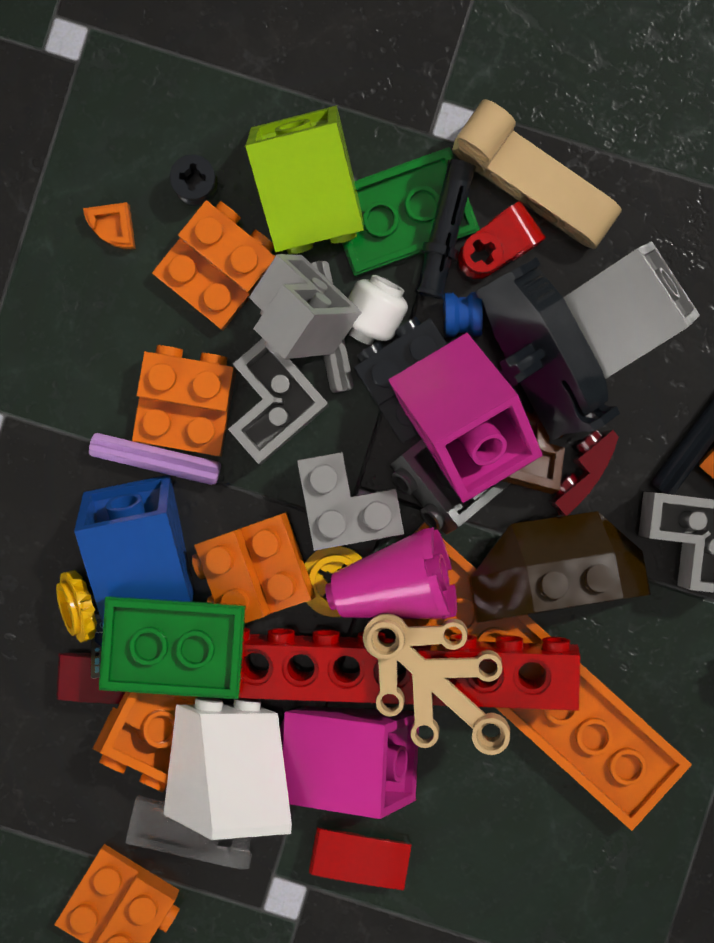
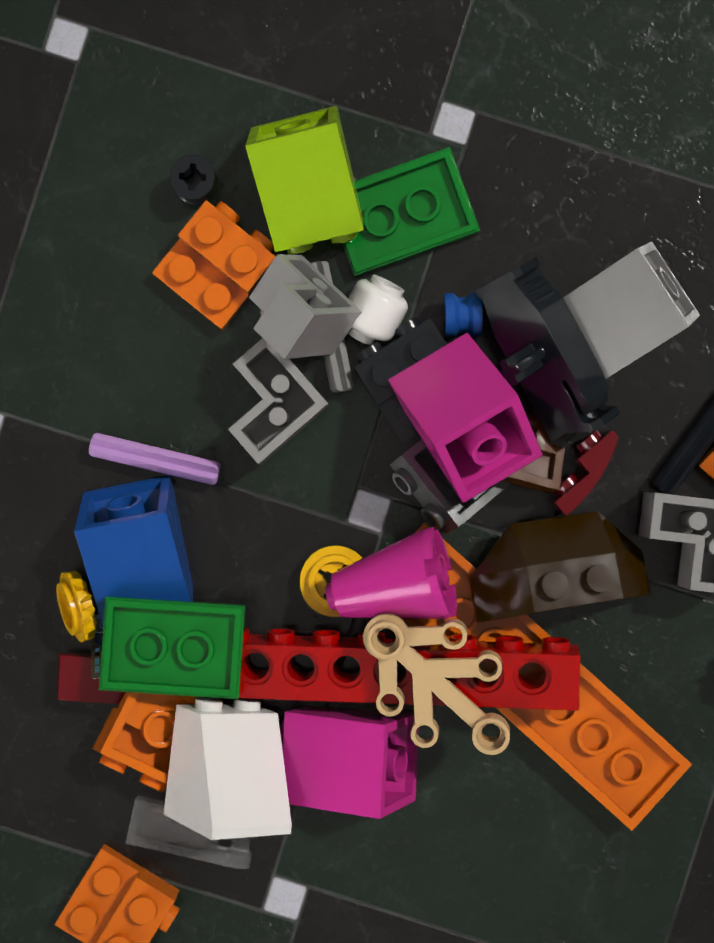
orange tile [83,202,136,249] -> none
orange plate [132,345,237,457] -> none
orange plate [192,512,316,623] -> none
light grey brick [297,452,404,551] -> none
red slope [309,828,412,890] -> none
black pin [414,159,476,299] -> none
tan beam [452,99,622,249] -> none
red piece [458,201,546,280] -> none

